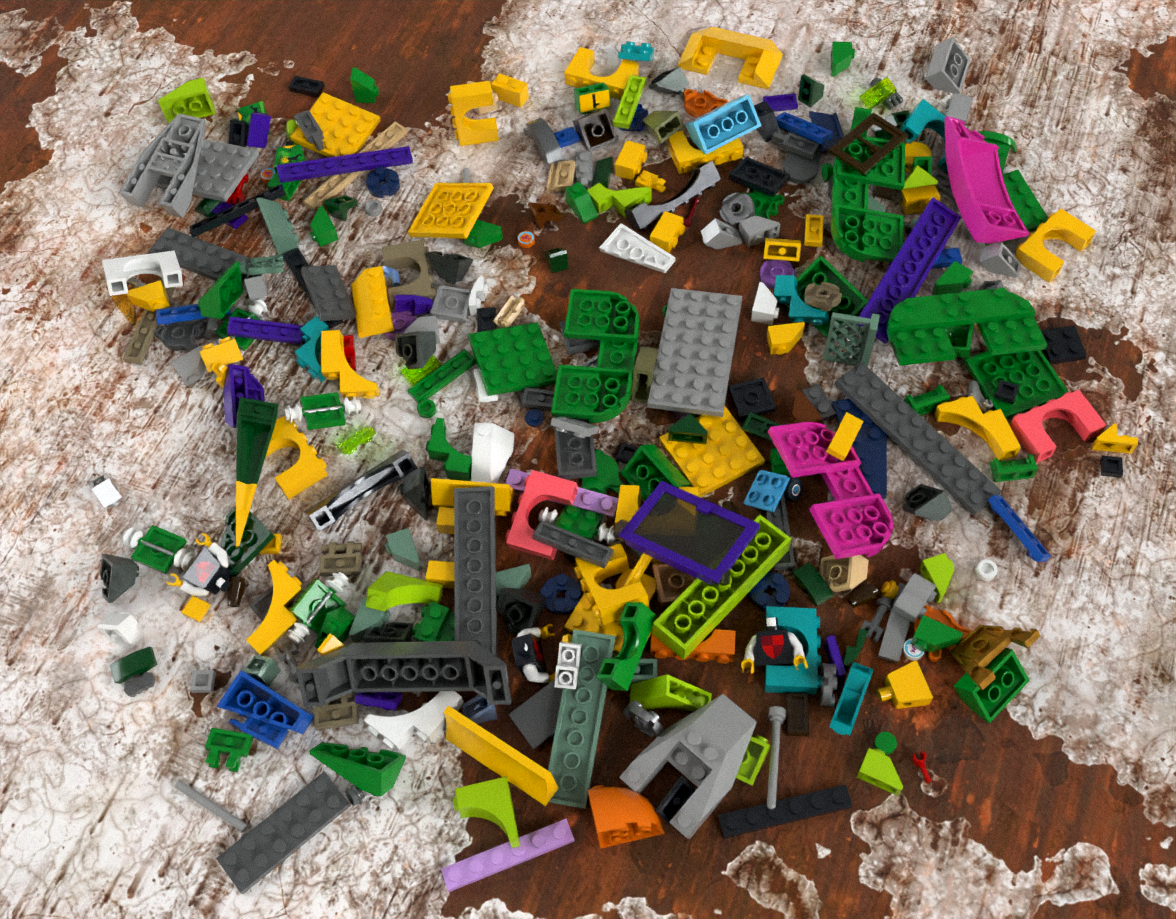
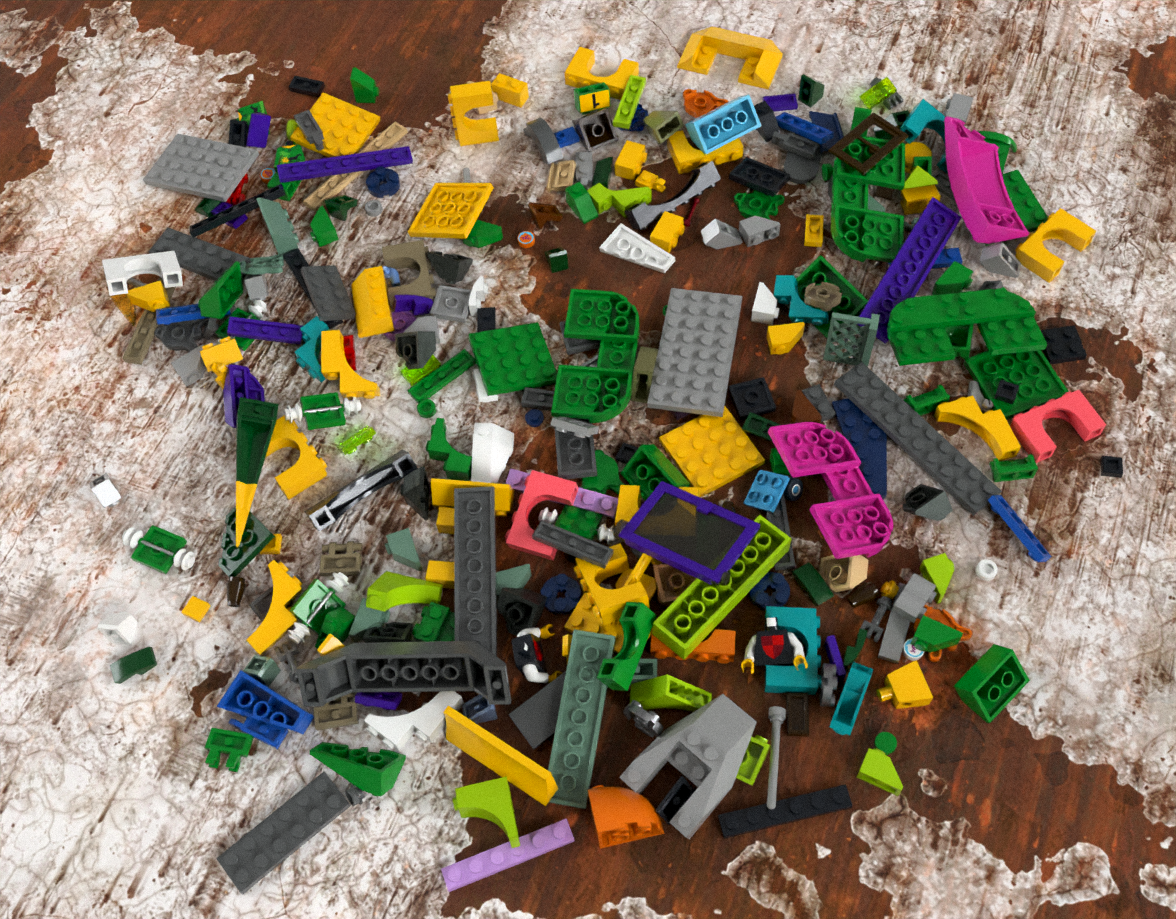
pearl dark grey slope [100,554,139,603] -> none
light grey wedge [119,114,207,218] -> none
dark grey piece [124,672,155,697] -> none
lime slope [158,77,216,124] -> none
torso [166,533,232,596] -> none
light grey bar [175,780,248,832] -> none
light grey plate [190,670,216,693] -> none
tan hinge [493,295,525,328] -> none
white slope [554,642,582,689] -> none
teal plate [618,41,655,61] -> none
slope [649,66,689,94] -> none
dark green slope [668,413,708,444] -> none
flat silver plate [720,192,755,228] -> none
medium lavender tile [759,259,795,289] -> none
yellow brick [764,238,801,261] -> none
yellow tile [826,412,864,461] -> none
green slope [831,41,855,77] -> none
red hand [912,751,932,784] -> none
light grey slope [925,37,970,94] -> none
pearl gold wing [951,625,1041,690] -> none
yellow slope [1092,423,1138,454] -> none

